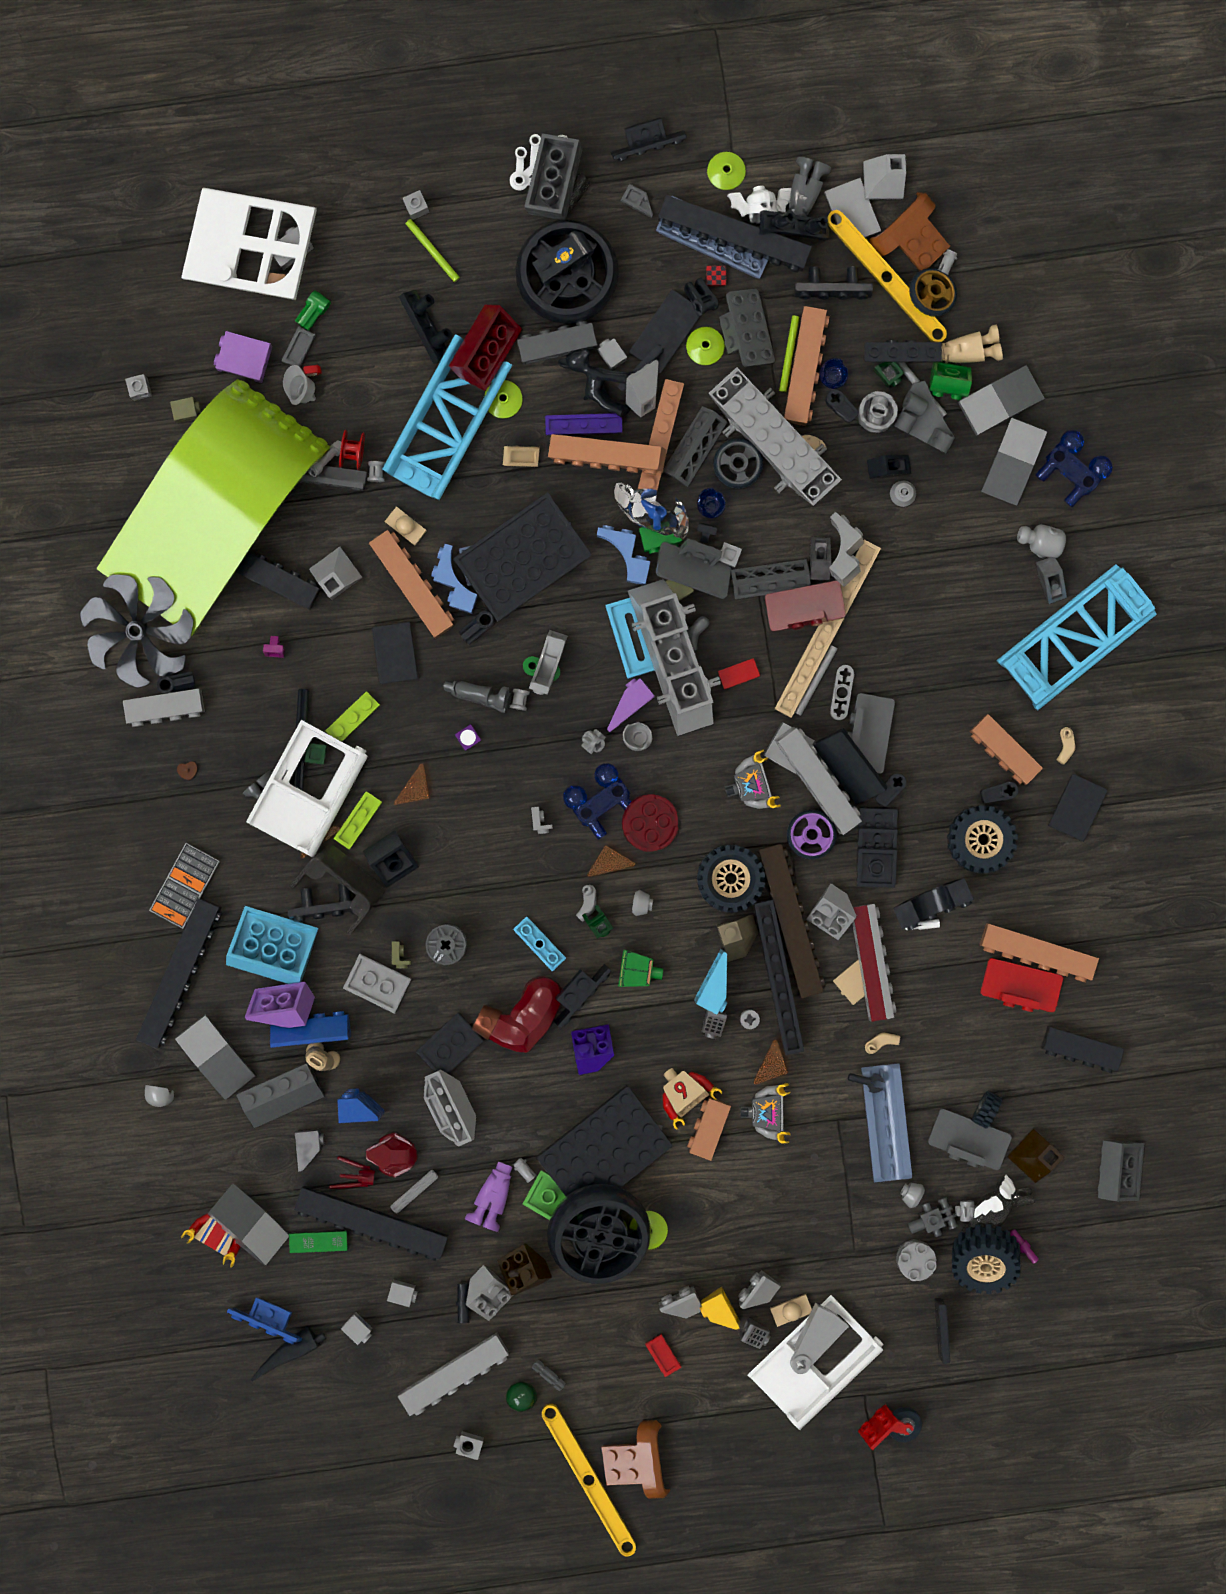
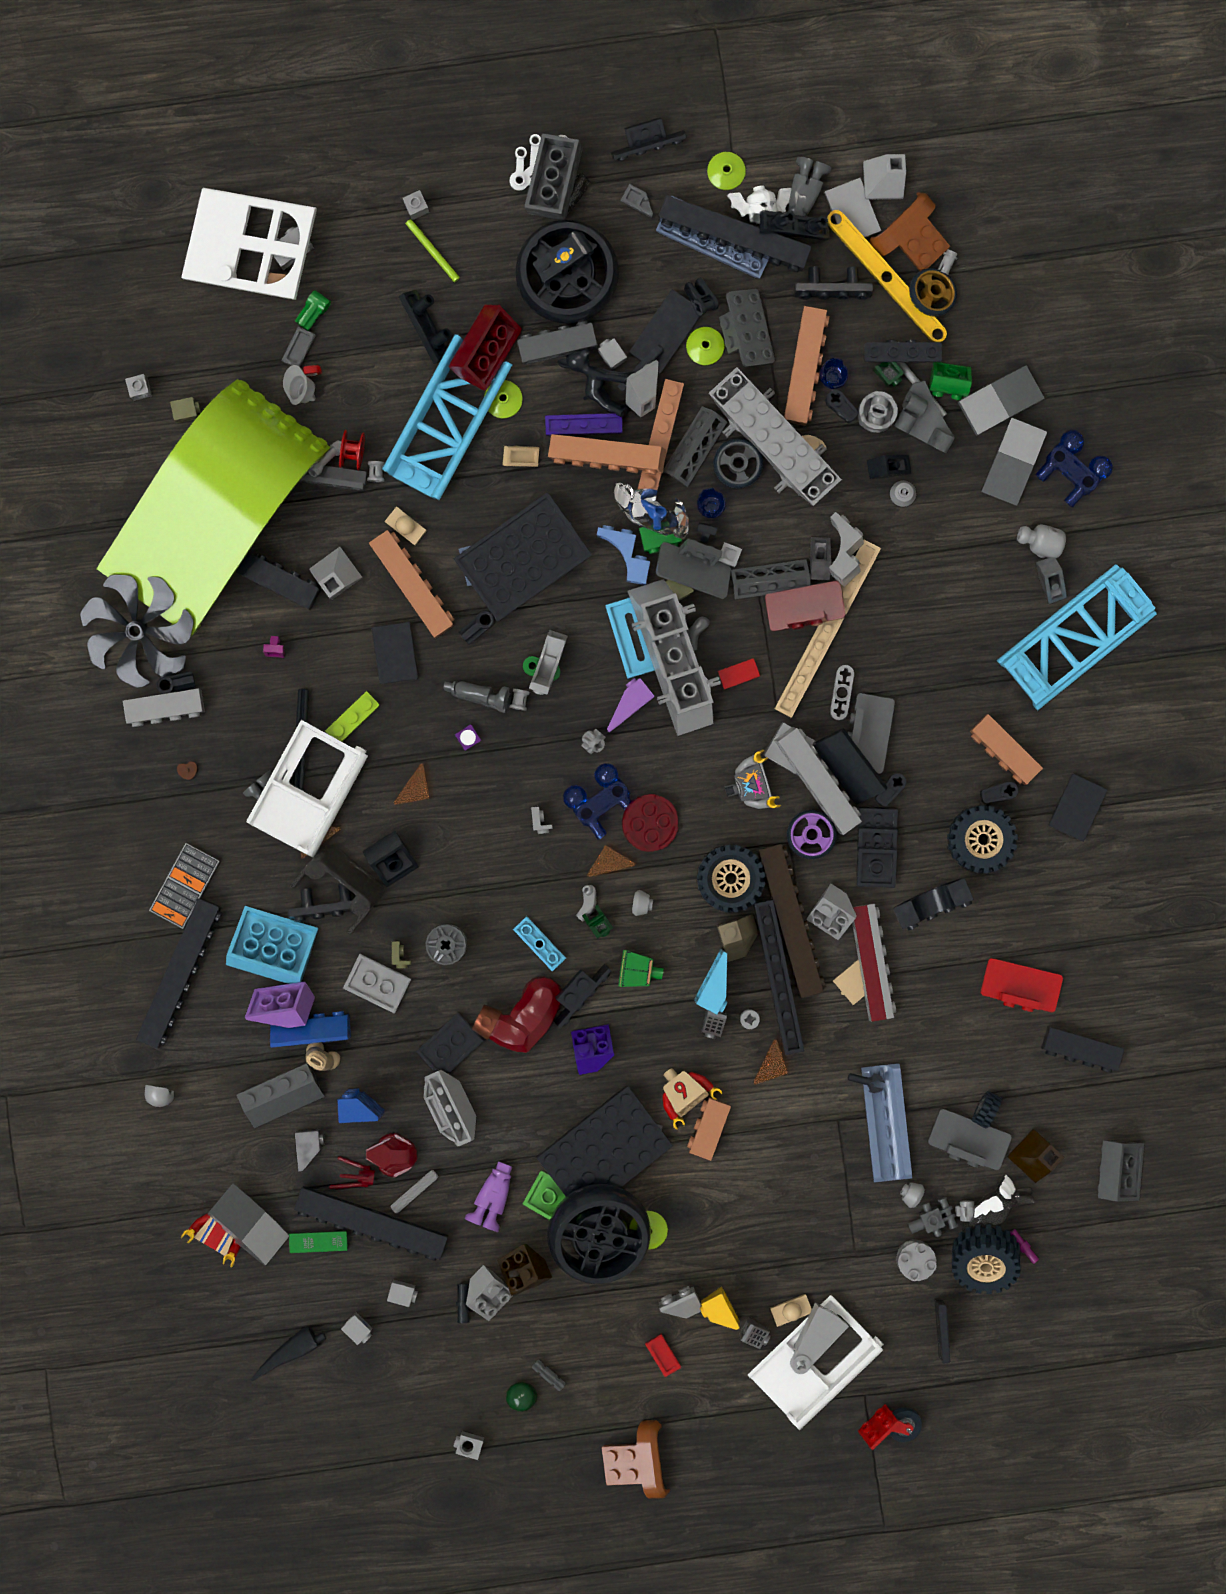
slope [175,1014,255,1100] -> none
medium lavender panel [214,331,272,383] -> none
blue bracket [227,1297,302,1344] -> none
dark green plate [305,743,327,765] -> none
lime plate [334,791,382,850] -> none
light grey brick [398,1332,509,1416] -> none
medium blue arch [431,544,478,614] -> none
light grey pin [513,1158,537,1183] -> none
yellow beam [542,1403,636,1556] -> none
light grey hair [623,722,653,751] -> none
tile [706,266,726,286] -> none
light grey slope [738,1270,781,1309] -> none
torso [740,1083,791,1143] -> none
lime piece [779,316,800,392] -> none
light grey bar [794,645,837,716] -> none
tan arm [865,1032,900,1054] -> none
white piece [905,919,940,930] -> none
tan piece [941,325,1003,363] -> none
nougat brick [980,923,1099,982] -> none
tan arm [1056,727,1075,765] -> none

